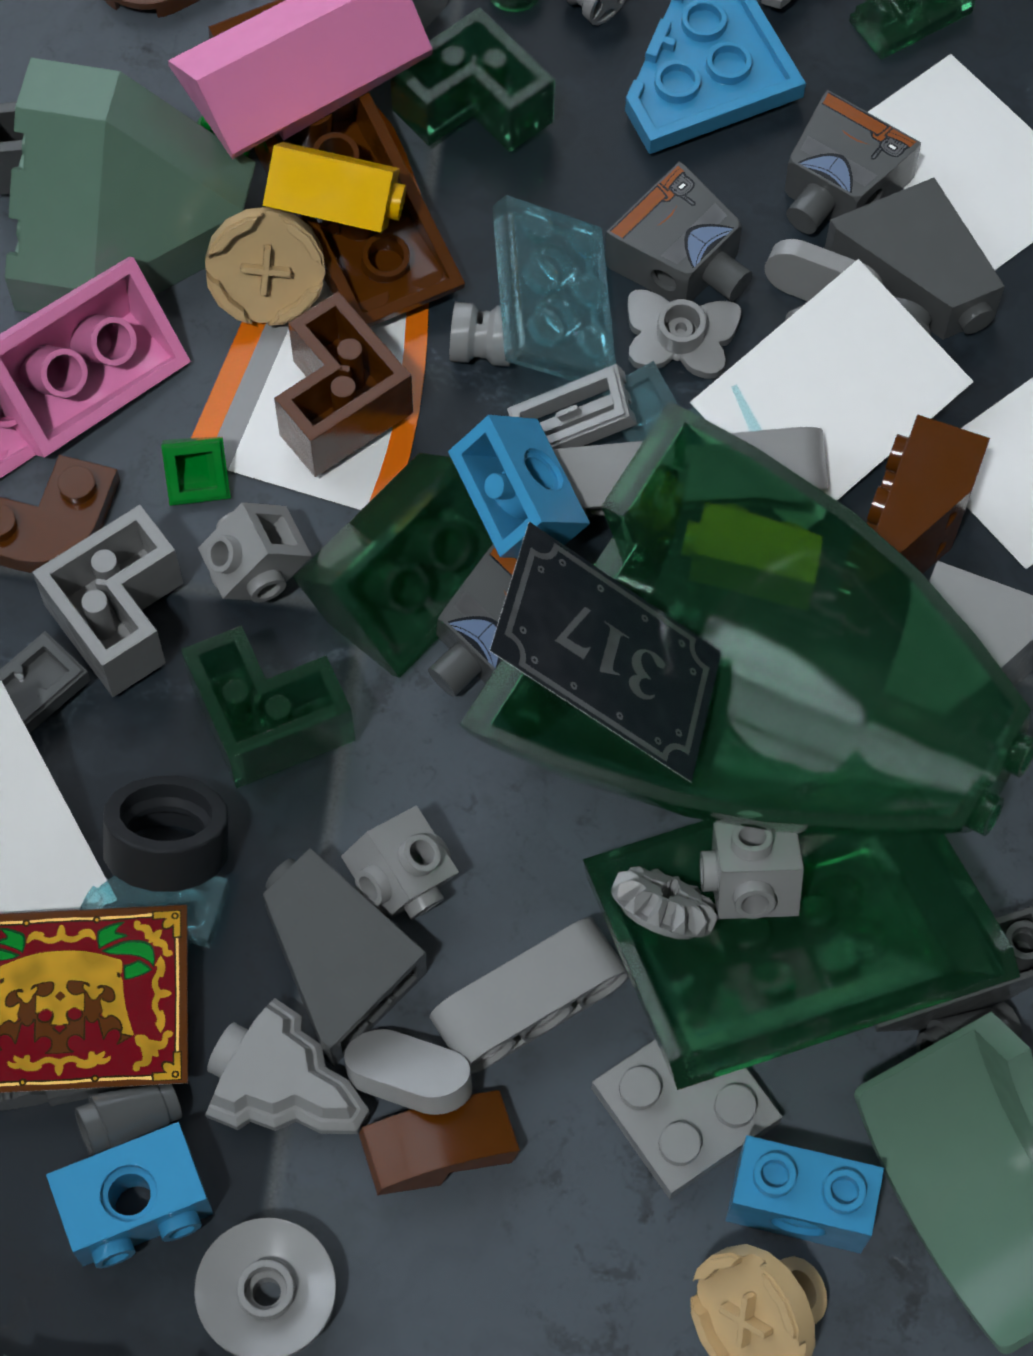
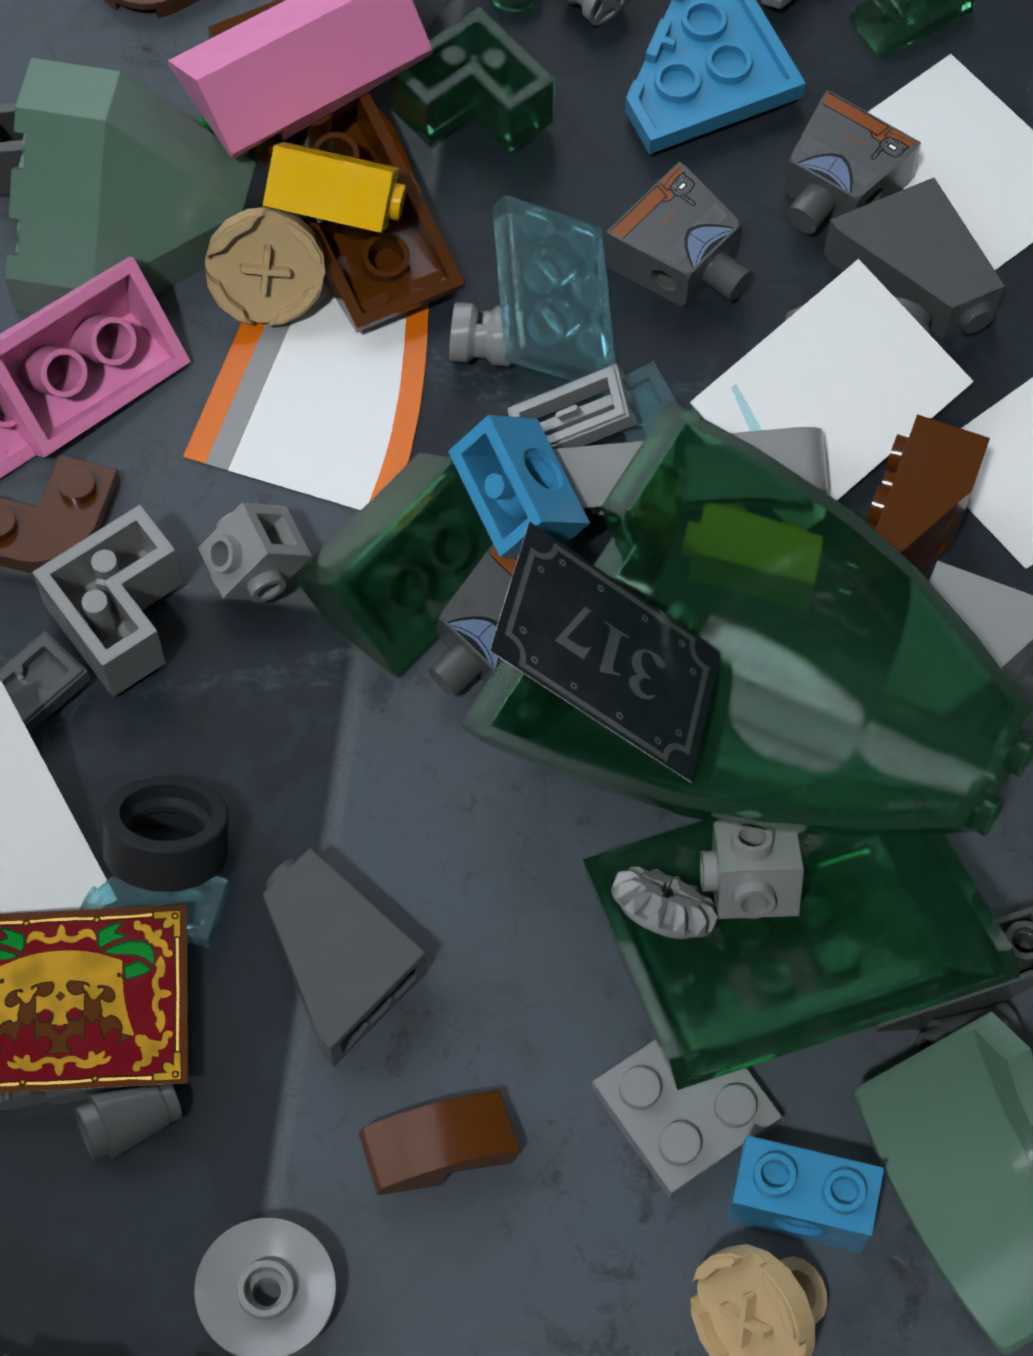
dark azure brick [46,1122,214,1268] -> none
green slope [161,437,231,506] -> none
clear green brick [181,625,355,789] -> none
light grey rock [205,998,370,1134] -> none
reddish brown brick [274,292,413,477] -> none
light grey brick [341,805,459,920] -> none
light grey tile [344,1029,473,1115] -> none
light grey beam [429,917,630,1075] -> none
light grey animal [627,290,741,379] -> none
light grey tile [765,239,883,301] -> none

